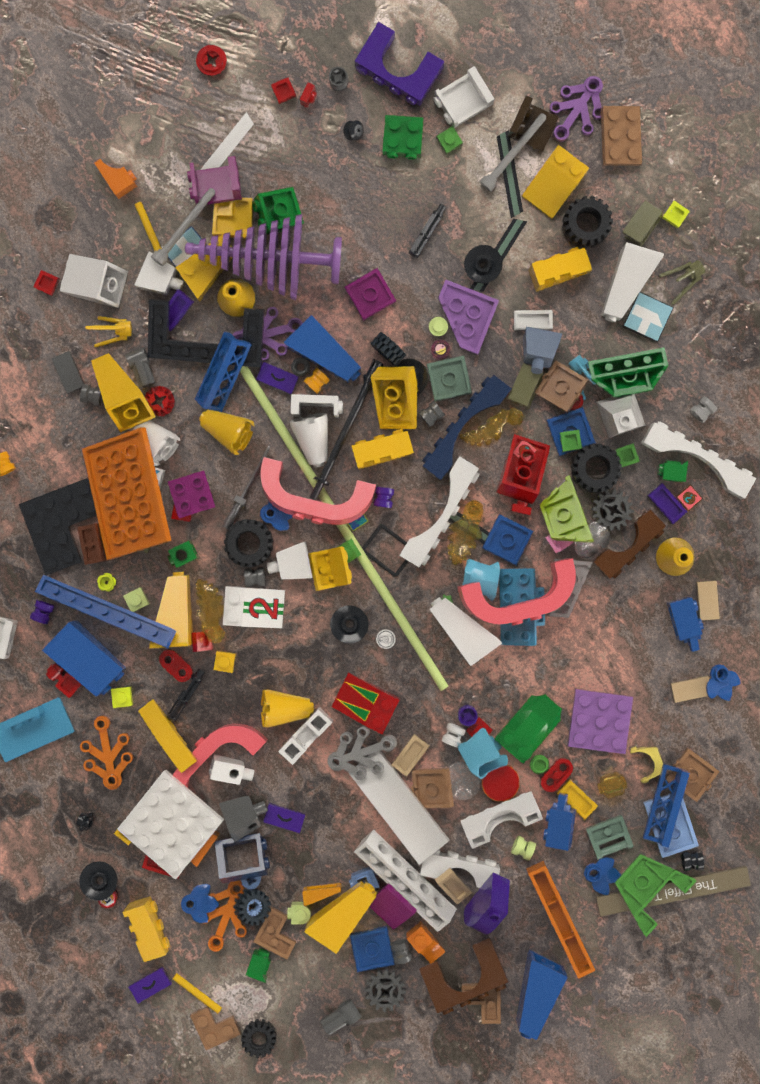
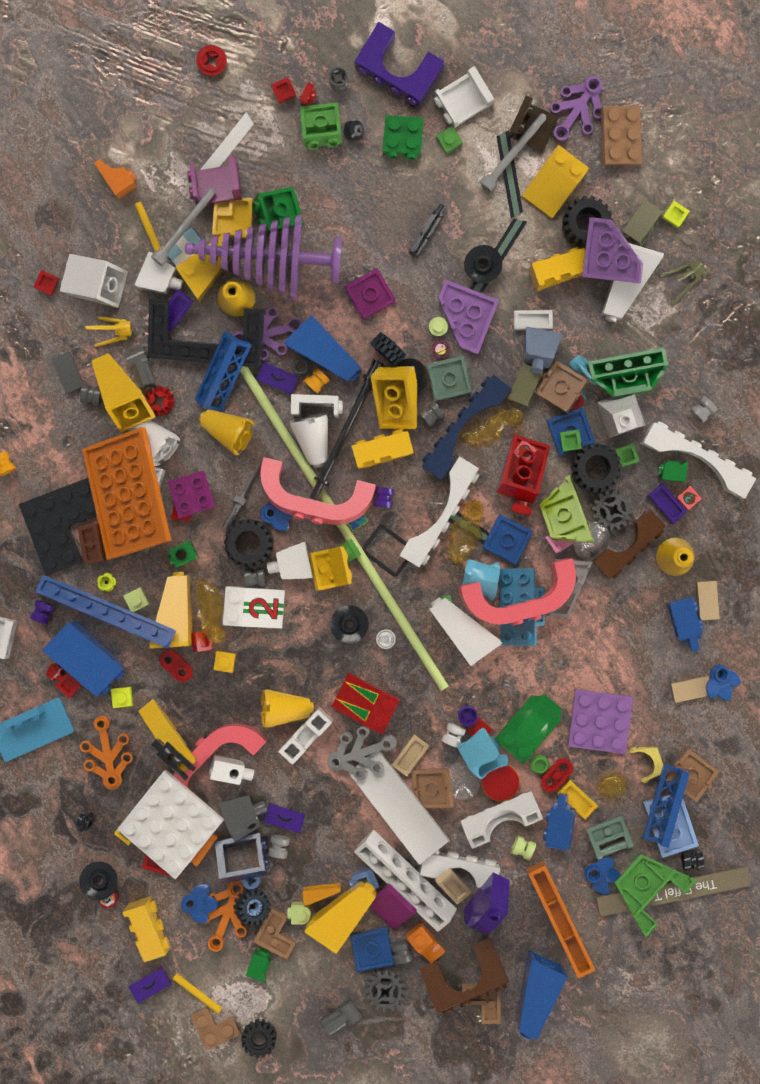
black piece [167,668,205,722] -> none
tile [622,292,674,343] -> none
none -> black hinge [151,739,196,781]
none -> light grey wheel [268,835,290,859]
none -> bright green plate [300,102,342,150]
none -> medium lavender plate [582,217,644,283]

